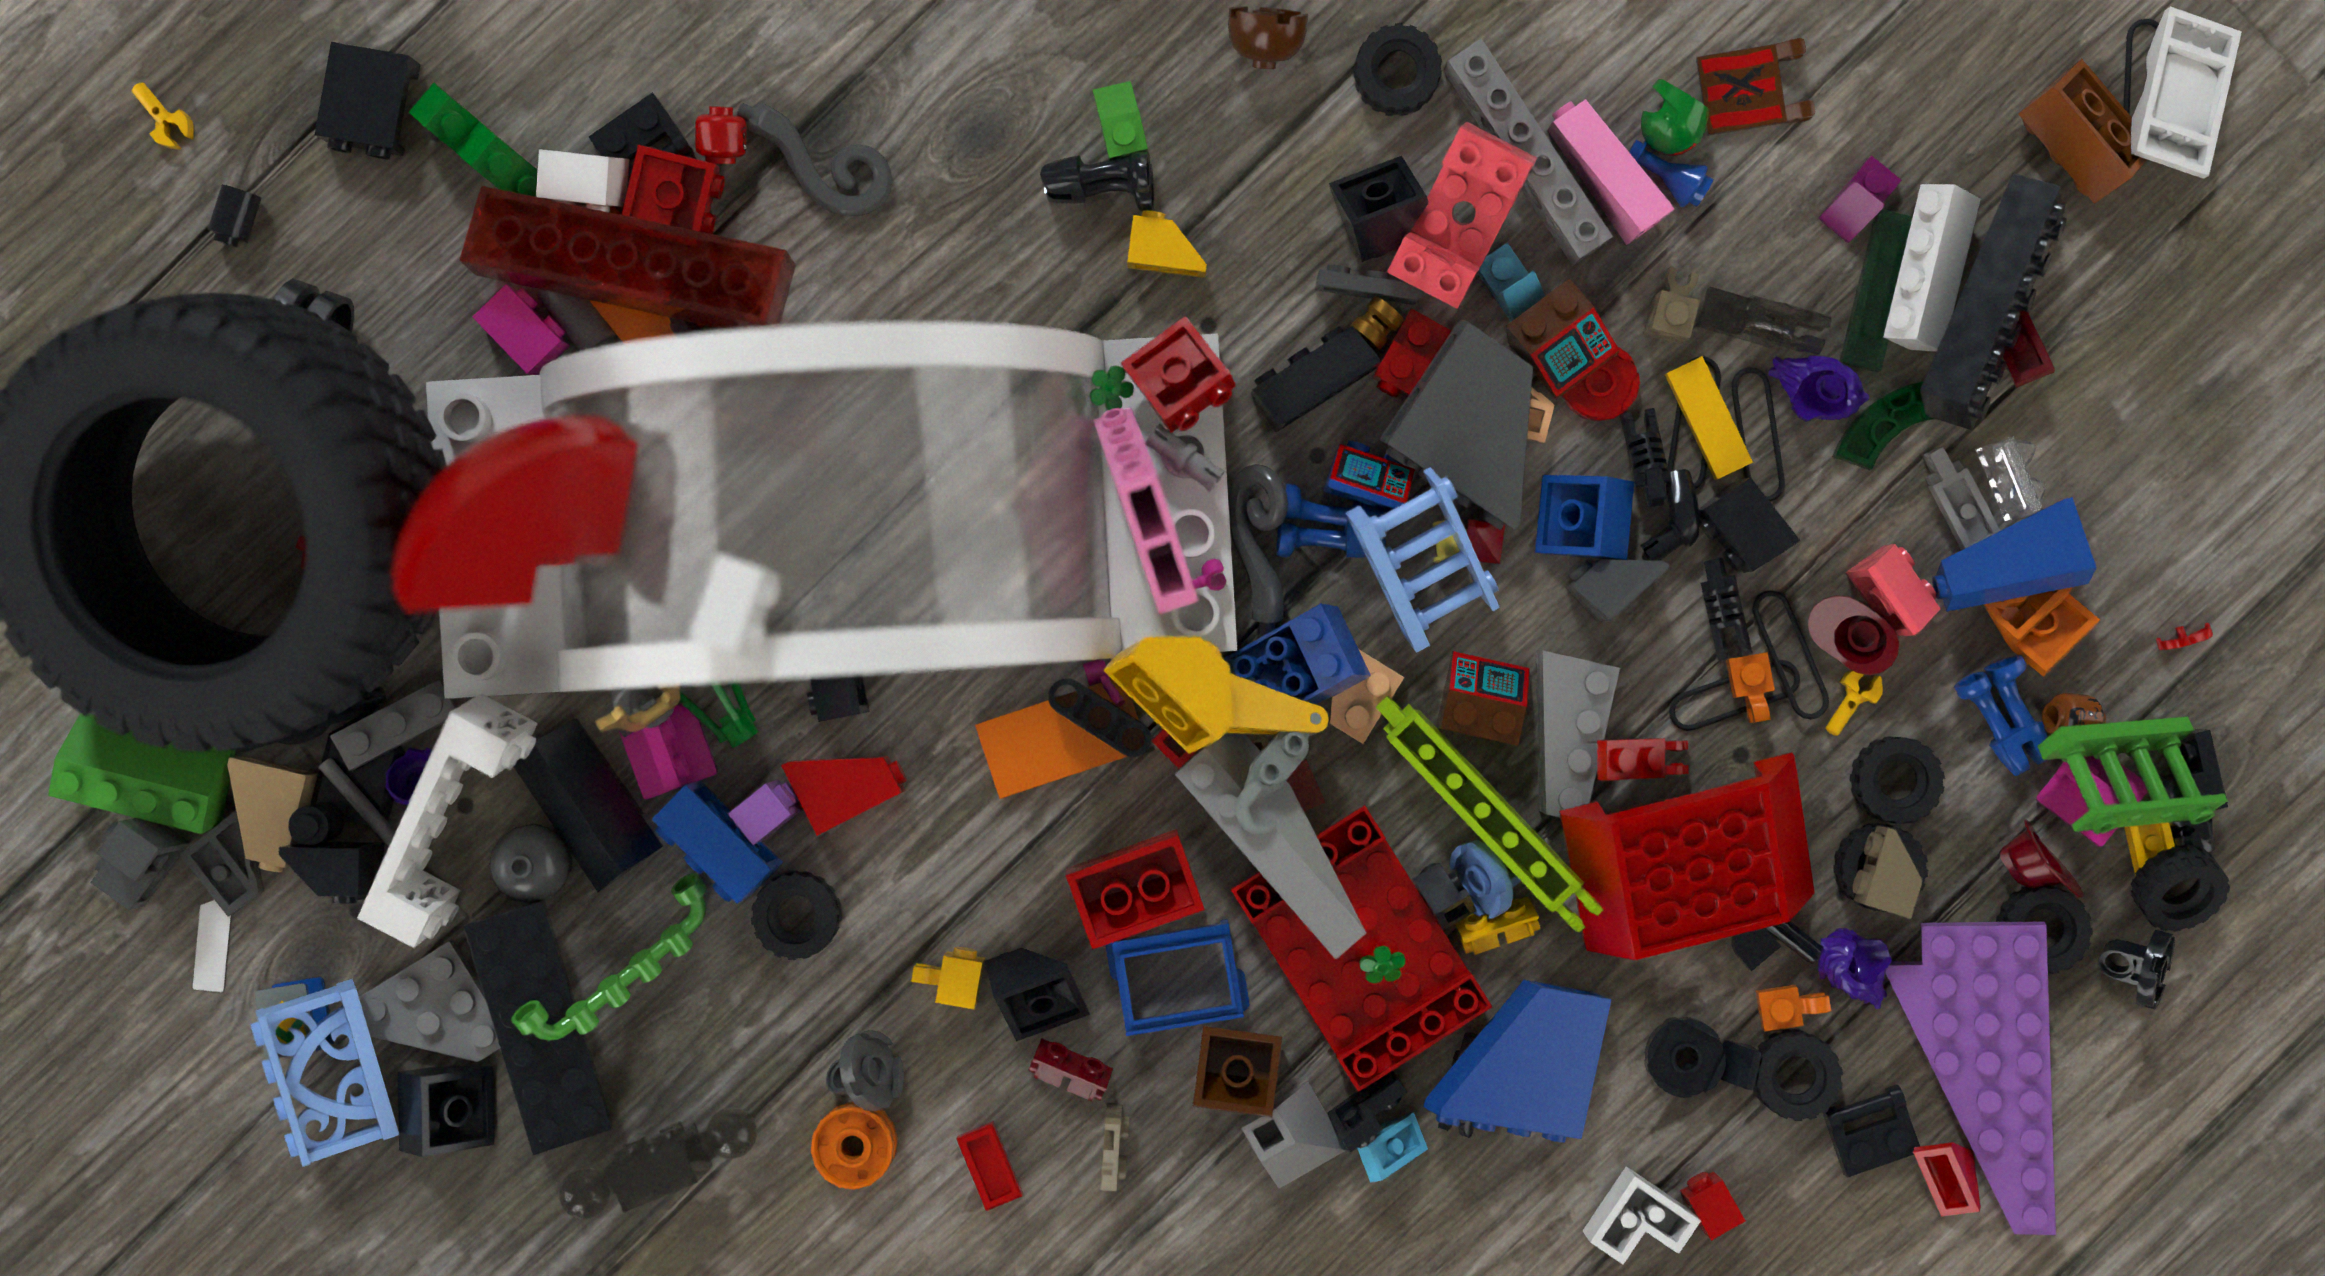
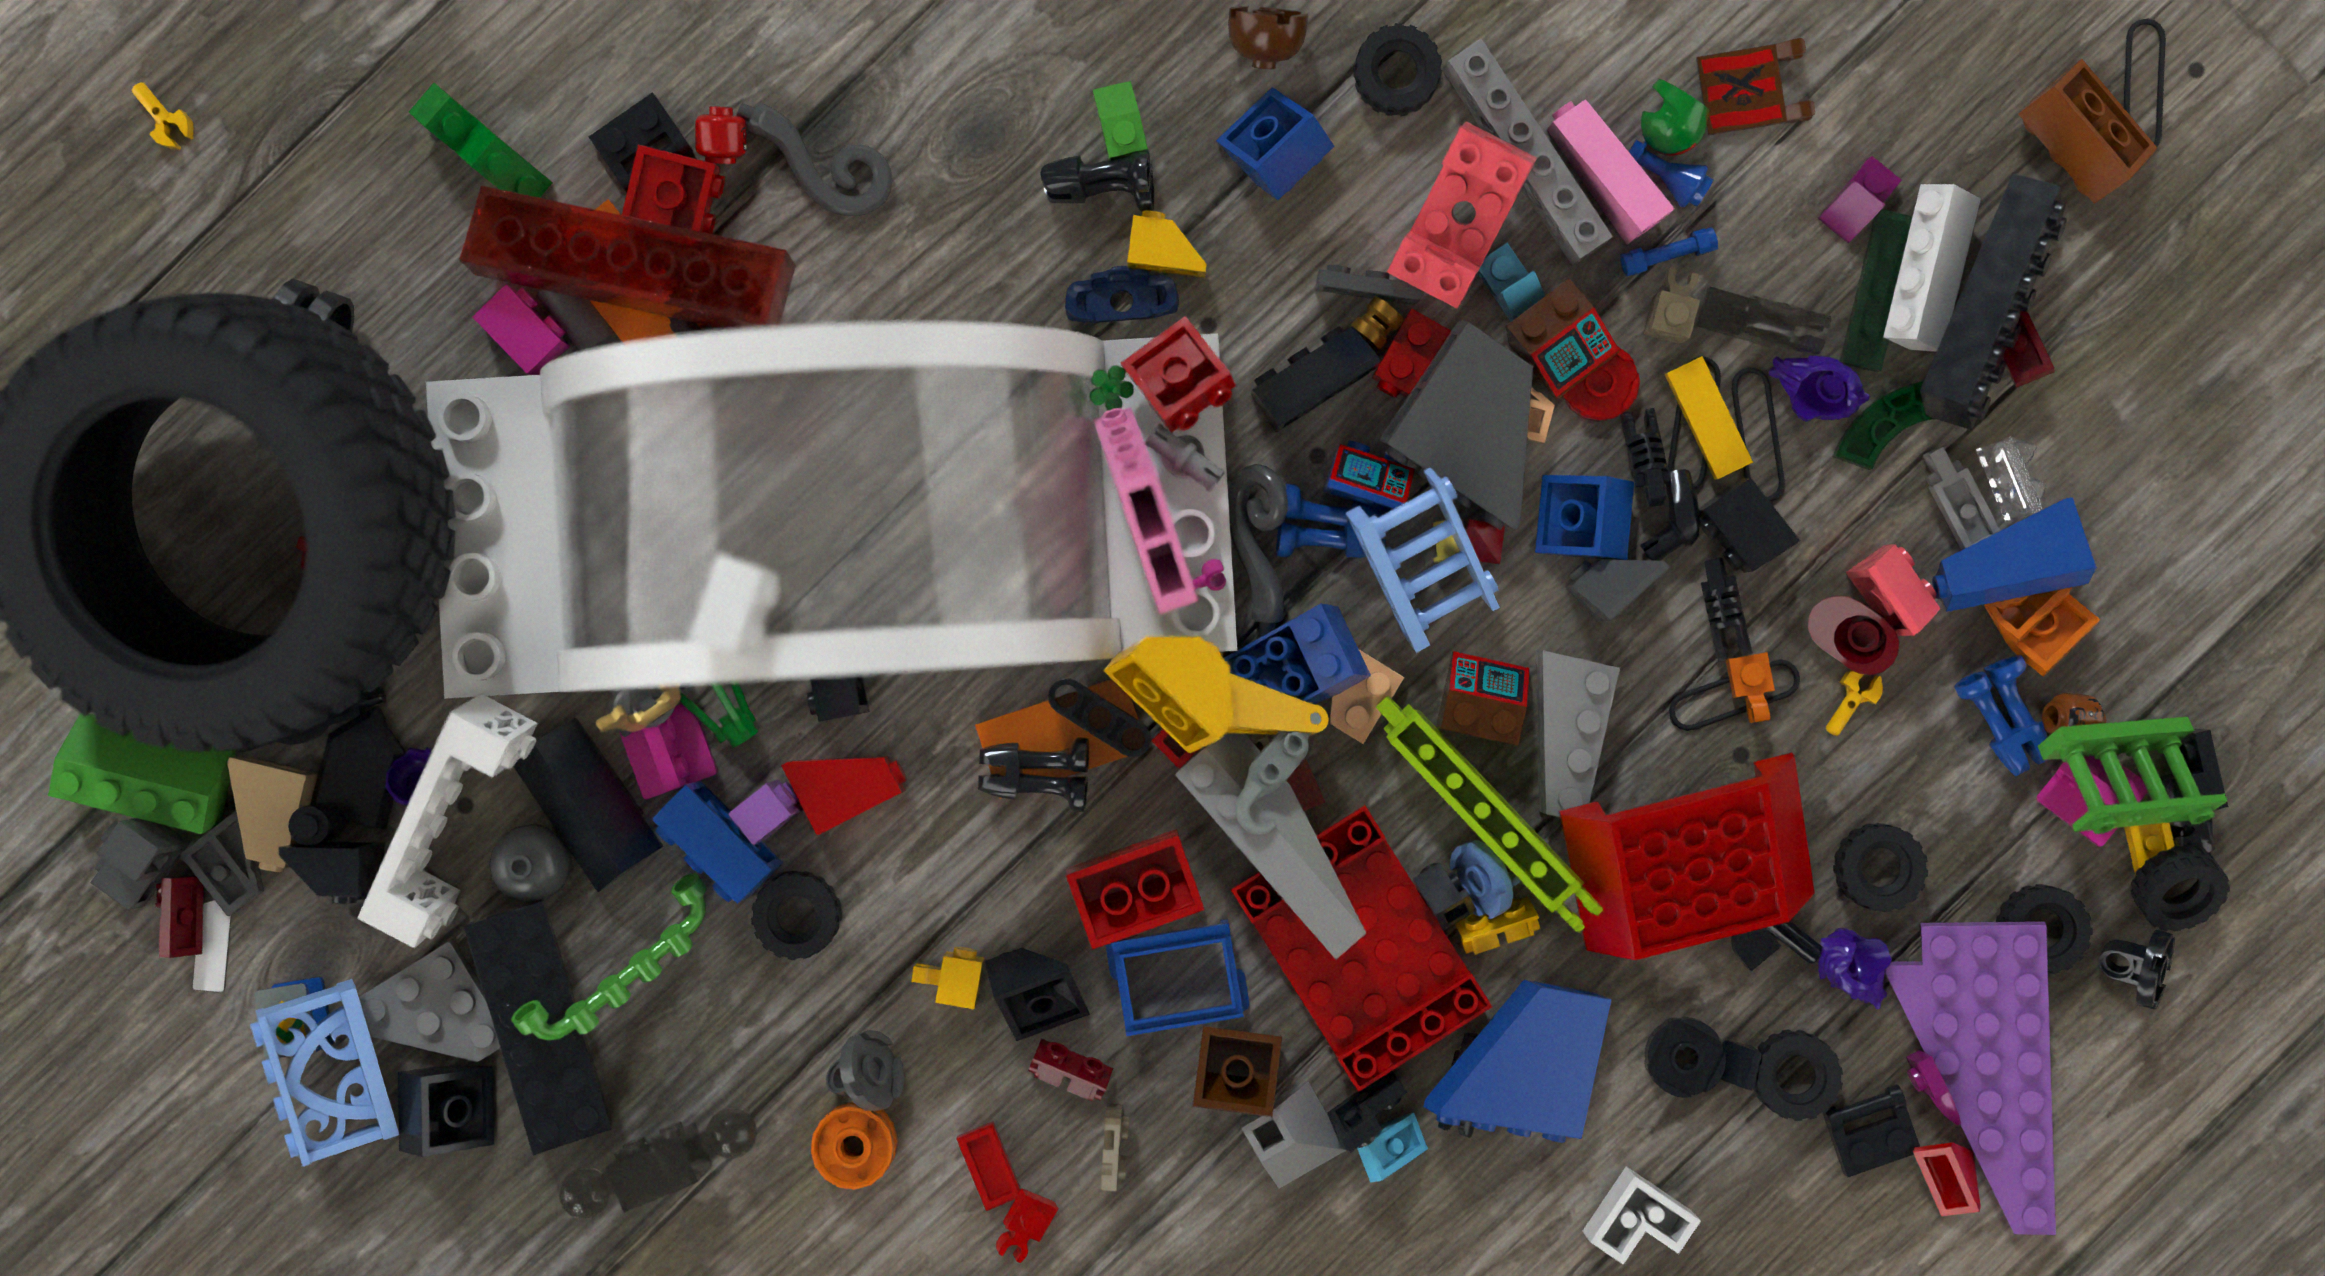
black brick [208,184,262,247] -> none
black panel [315,42,421,160] -> none
light grey bar [318,758,396,847] -> none
light grey plate [330,680,456,771] -> none
red brick [391,414,638,612] -> none
white brick [536,149,629,213] -> none
dark pink hand [1083,659,1125,707] -> none
black slope [1329,155,1429,262] -> none
green plant [1360,946,1406,983] -> none
red hinge [1597,738,1689,781] -> none
red brick [1680,1172,1746,1241] -> none
black piece [1752,590,1829,720] -> none
orange plate [1756,985,1831,1032] -> none
black tyre [1850,736,1945,824] -> none
dark tan slope [1853,825,1923,919] -> none
dark red piece [2000,819,2084,898] -> none
white slope [2131,6,2242,179] -> none
red piece [2156,623,2213,650] -> none
none -> dark red hinge [155,875,204,958]
none -> black piece [978,737,1089,812]
none -> red plate [996,1188,1058,1263]
none -> dark blue piece [1065,266,1179,323]
none -> blue slope [1216,87,1335,200]
none -> blue bar [1620,227,1718,277]
none -> magenta plate [1906,1050,1961,1125]

